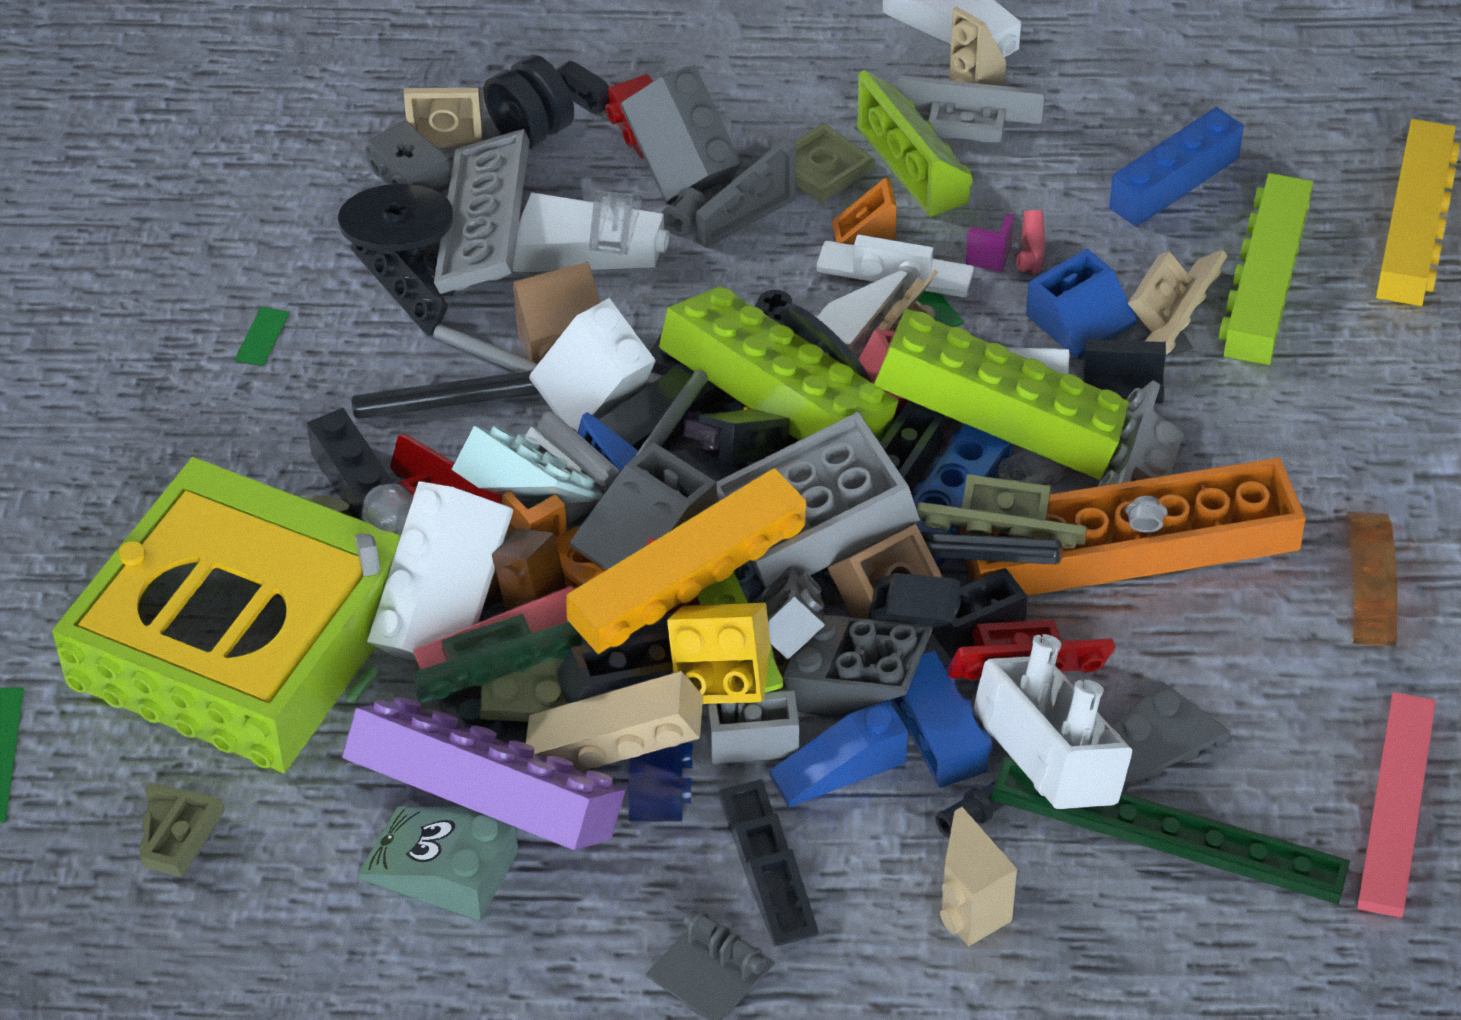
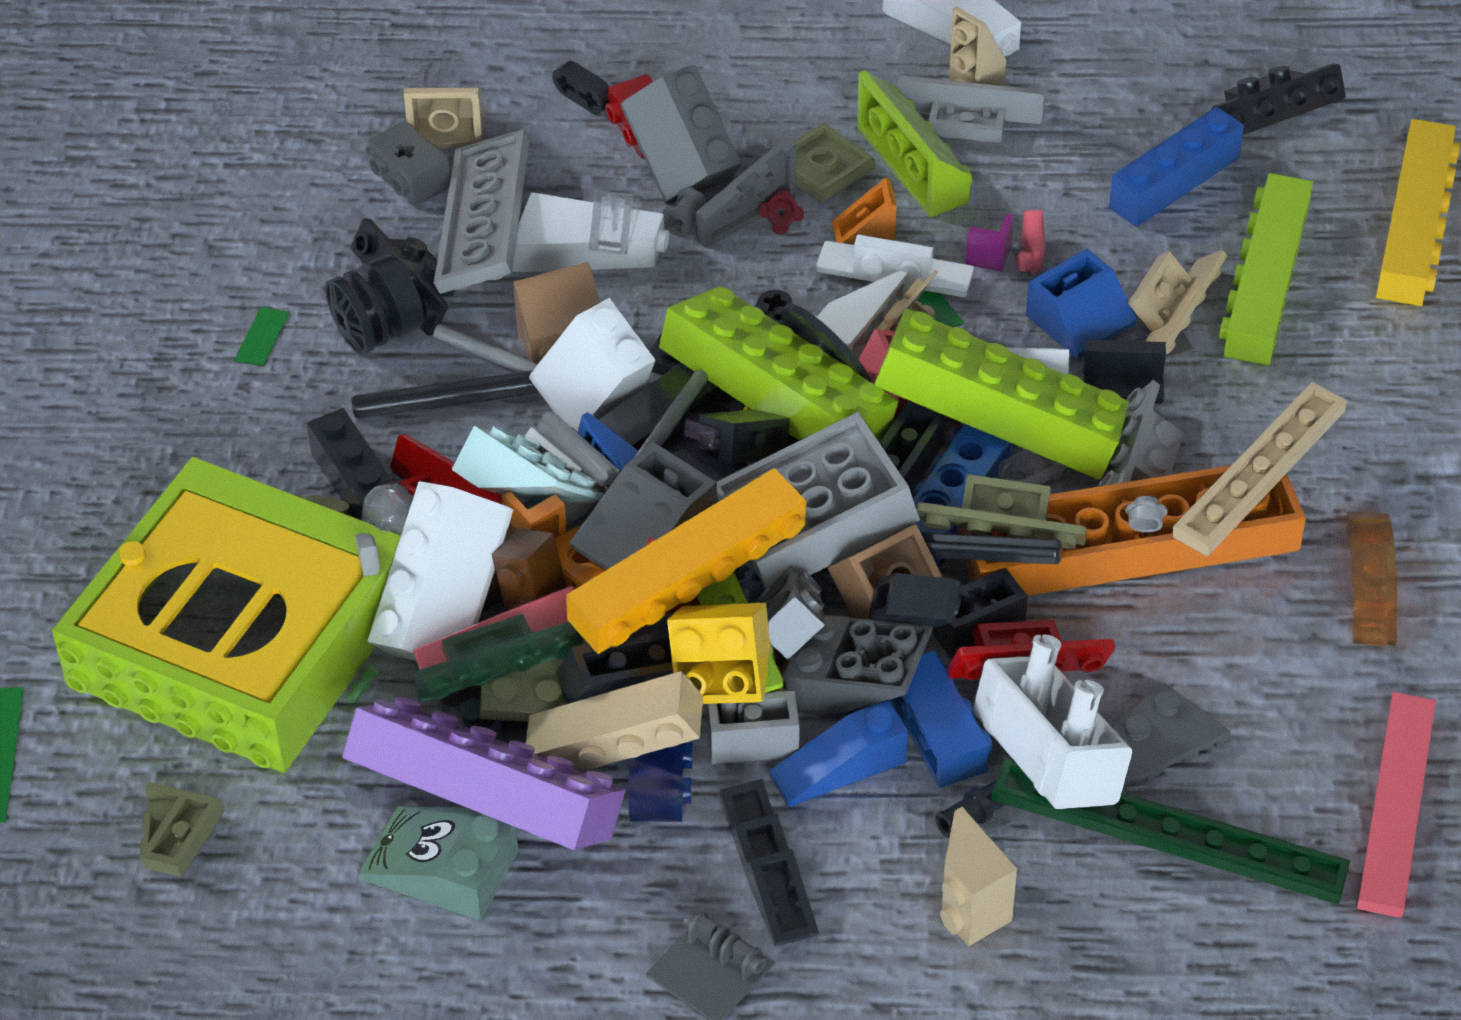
black piece [338,184,453,252] -> none
black wheel [483,54,575,149] -> none
none -> black wheel [325,253,424,355]
none -> dark red plate [759,190,804,235]
none -> tan plate [1172,382,1347,557]
none -> black bracket [1212,63,1346,135]

